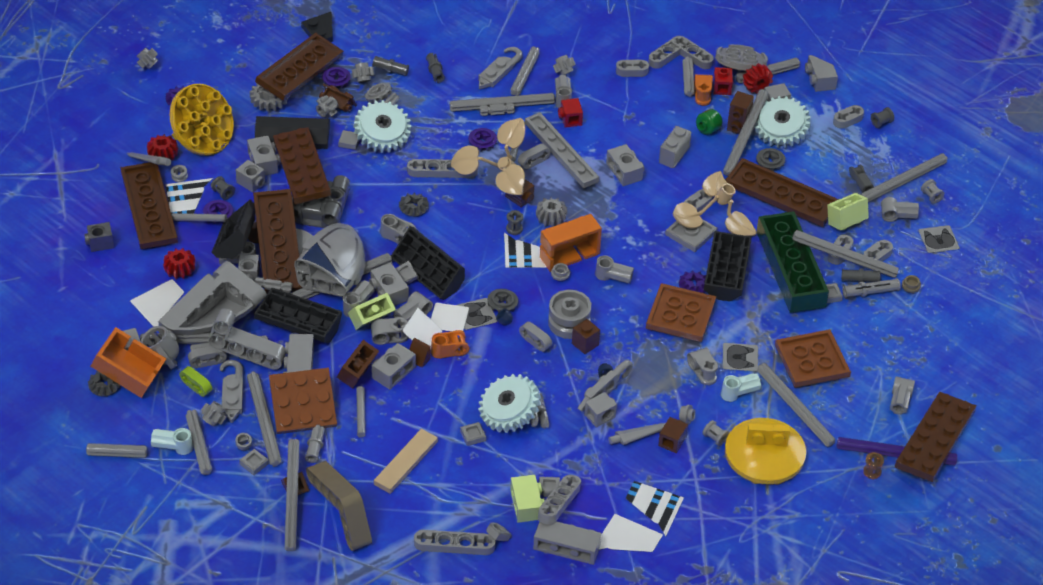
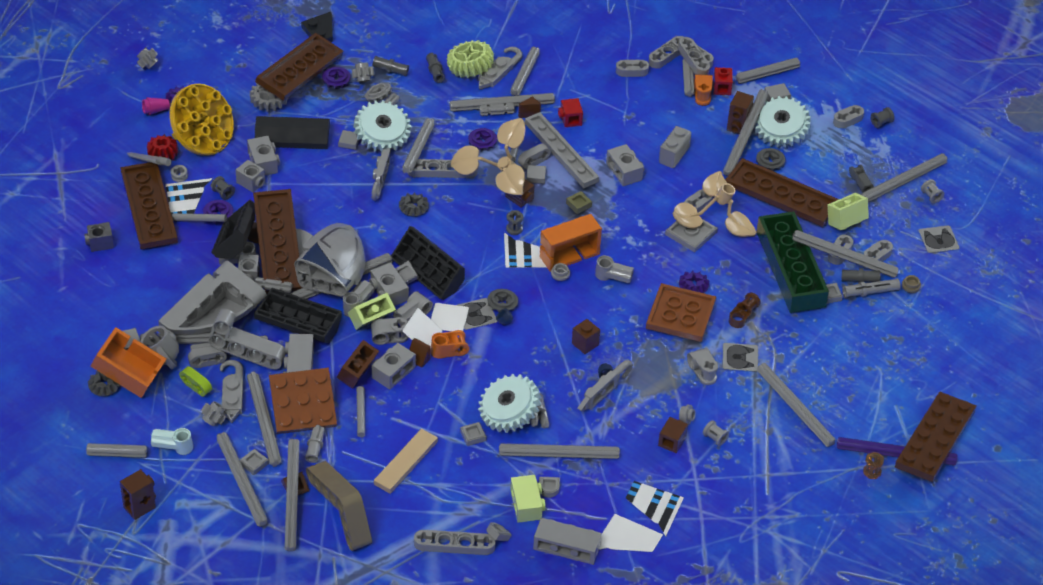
white sticker [130,279,184,327] -> none
red gear [163,248,196,279] -> none
light grey axle [186,410,212,475] -> none
light grey hinge [235,433,252,451] -> none
reddish brown plate [273,127,331,204] -> none
dark grey piece [292,175,350,228] -> none
light grey gear [316,95,338,118] -> none
reddish brown hinge [319,84,357,112] -> none
light grey piece [380,214,416,244] -> none
light grey beam [519,322,552,352] -> none
light grey gear [536,197,567,227] -> none
light grey beam [538,475,581,525] -> none
light grey wheel [548,290,592,339] -> none
light grey gear [553,54,576,75] -> none
light grey piece [555,75,572,108] -> none
light grey brick [584,392,617,427] -> none
light grey bar [608,423,666,445] -> none
green head [696,109,722,135] -> none
black piece [704,231,752,301] -> none
light grey tile [715,44,768,71] -> none
light aqua piece [721,373,761,402] -> none
yellow bracket [725,418,806,485] -> none
red gear [743,63,773,94] -> none
dark orange plate [775,329,851,388] -> none
light grey slope [805,55,838,92] -> none
light grey piece [881,197,919,222] -> none
light grey piece [890,376,915,415] -> none
none -> brick [120,469,156,520]
none -> dark pink cone [142,97,170,115]
none -> light grey axle [217,432,268,527]
none -> light grey plate [371,148,391,201]
none -> light grey axle [402,118,435,174]
none -> yellowish green gear [447,40,494,78]
none -> light grey axle [499,443,620,459]
none -> reddish brown slope [518,96,541,118]
none -> light grey tile [527,165,546,184]
none -> olive plate [566,191,592,214]
none -> light grey beam [678,37,710,75]
none -> reddish brown connector [729,292,761,328]

